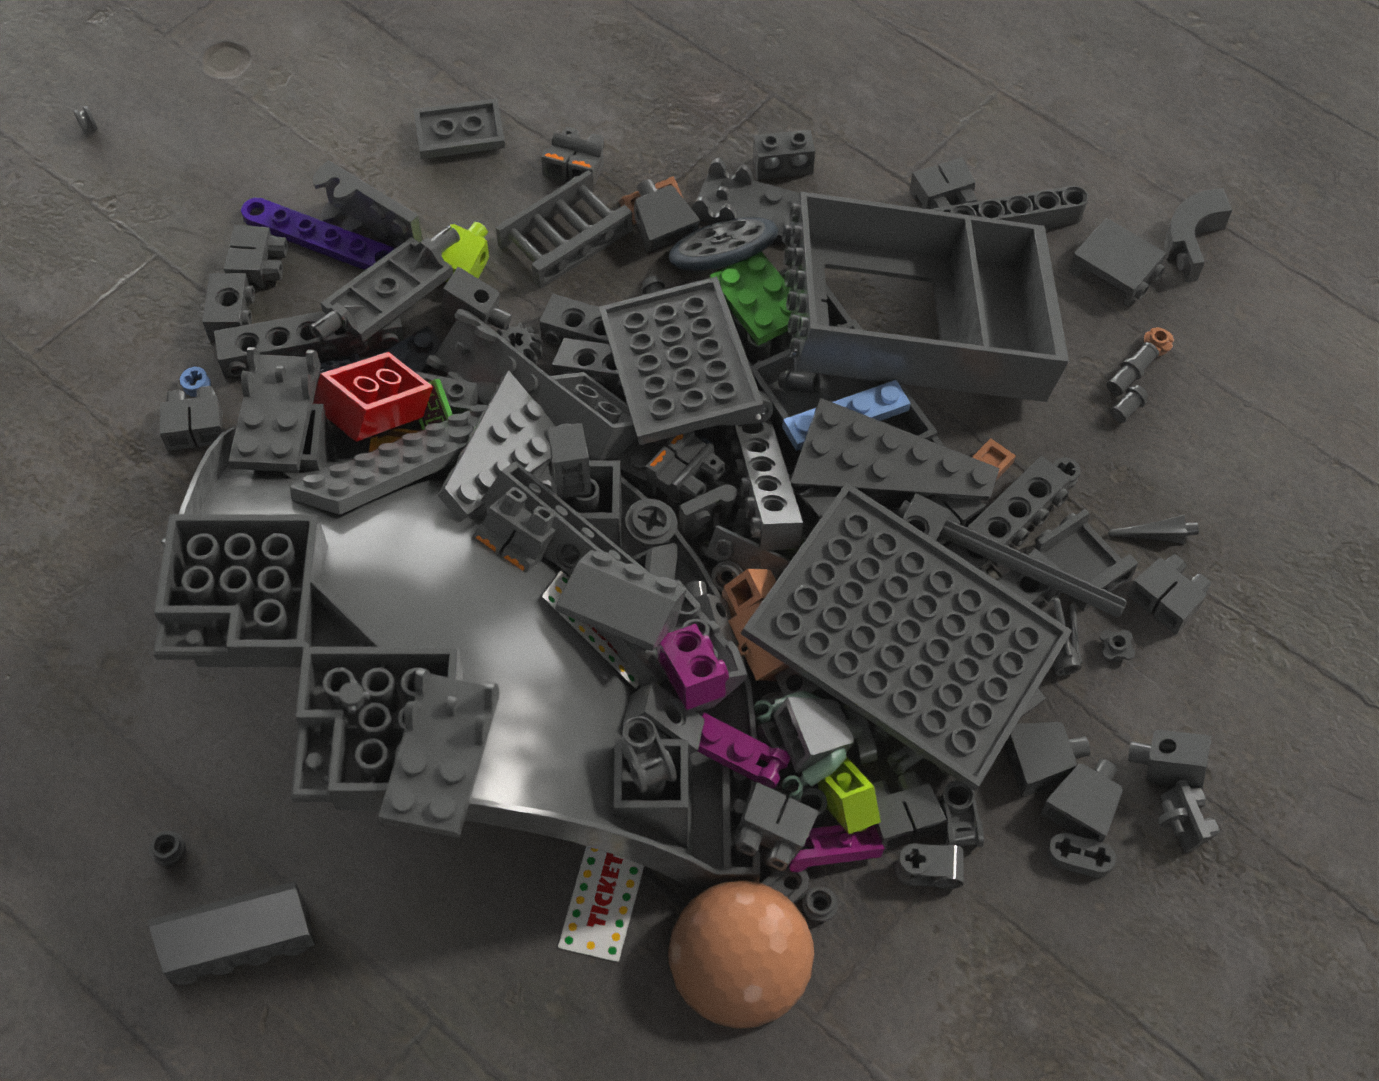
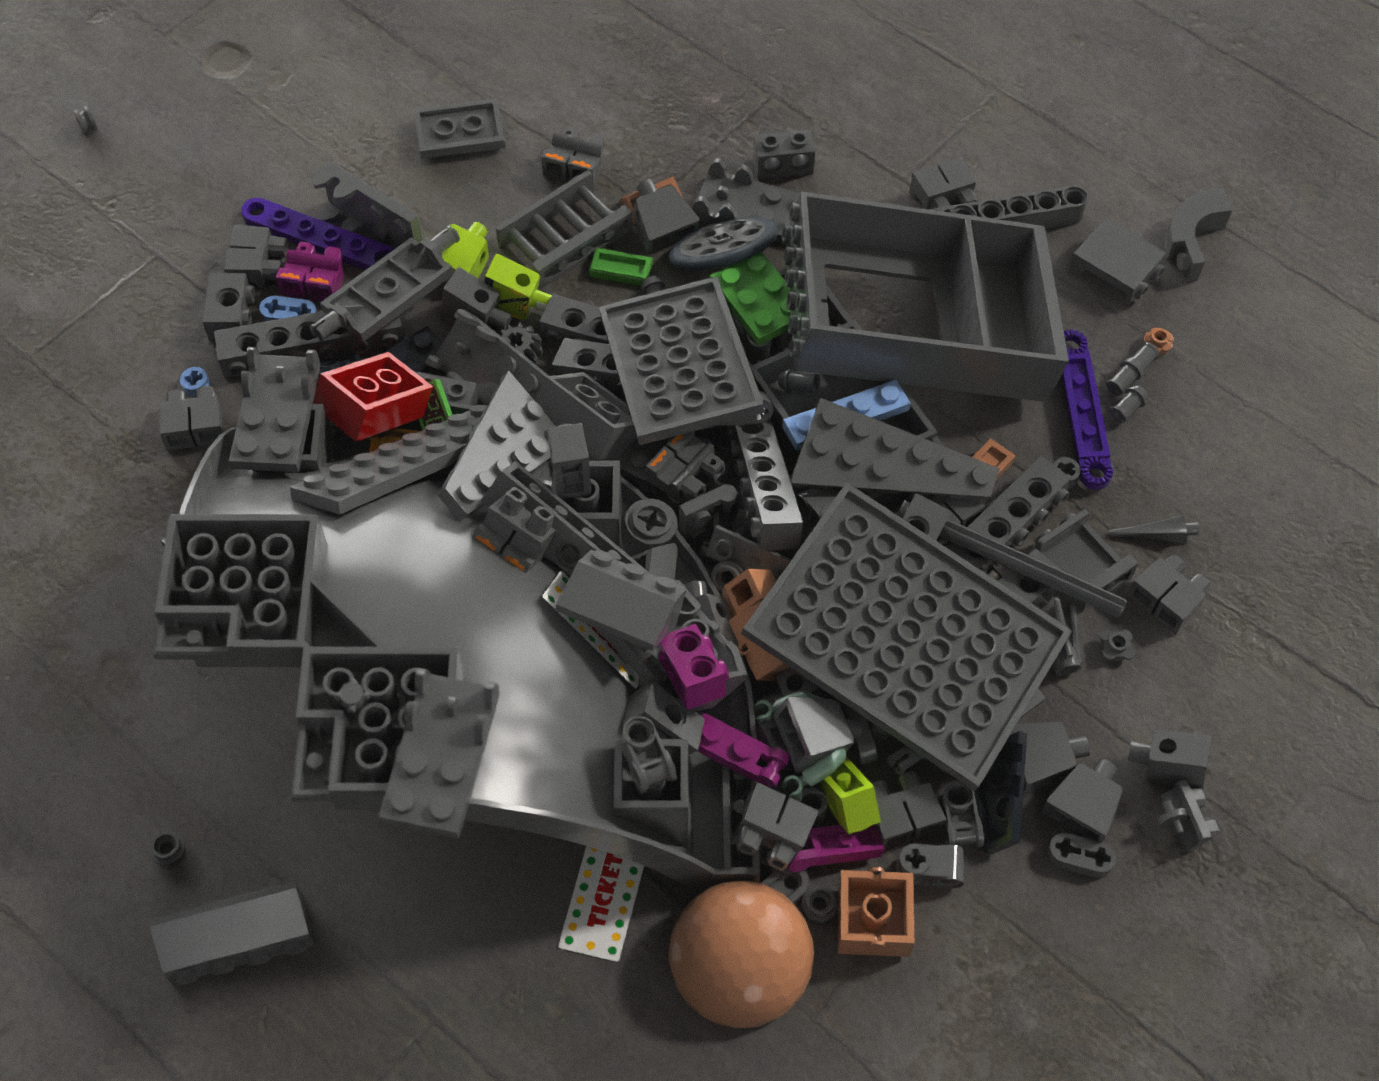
none -> medium blue beam [259,296,317,322]
none -> magenta hips [276,242,344,302]
none -> lime torso [484,253,552,320]
none -> bright green tile [589,248,653,286]
none -> nougat brick [838,867,914,957]
none -> black wing [974,731,1027,854]
none -> dark purple plate [1061,329,1113,490]

